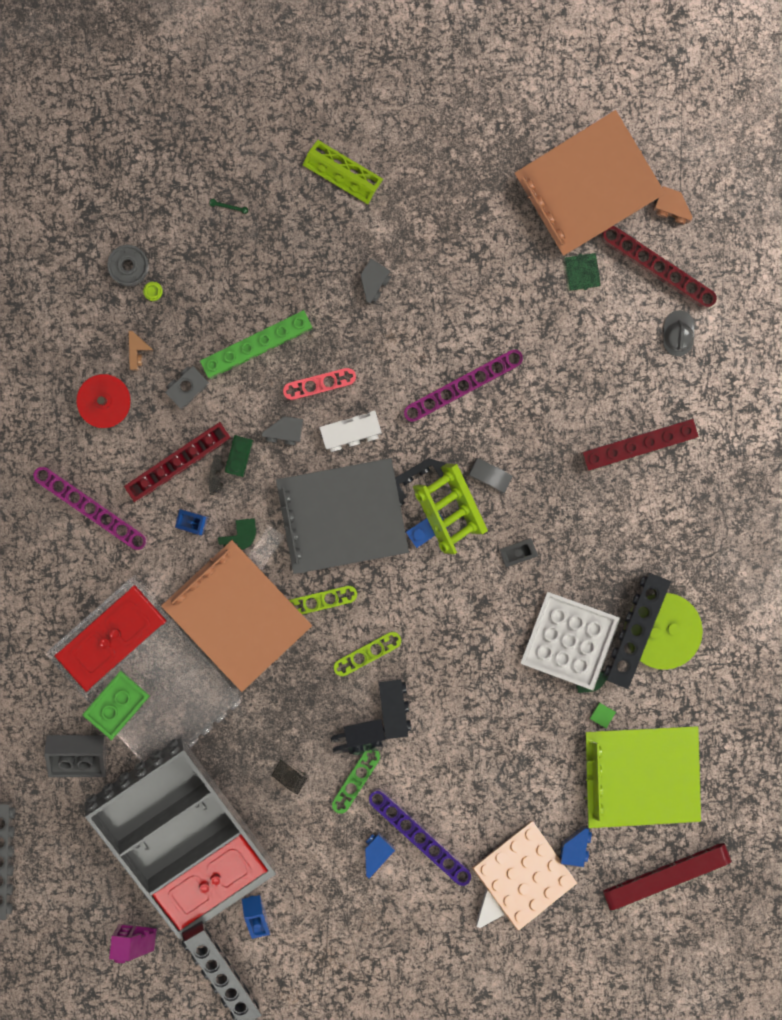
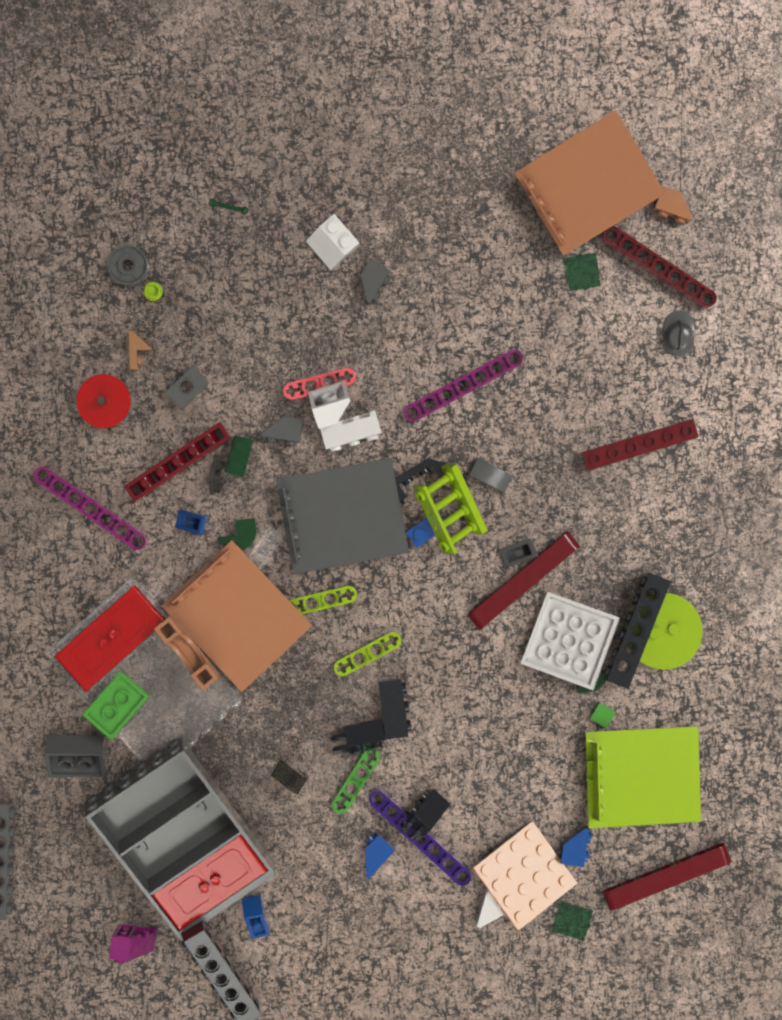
bright green brick [200,310,313,379] -> none
lime fence [303,140,383,204] -> none
none -> nougat arch [154,615,221,690]
none -> white slope [306,214,360,270]
none -> white slope [308,380,350,429]
none -> black hinge [402,789,450,841]
none -> dark red beam [467,531,581,630]
none -> clear green piece [552,901,593,941]

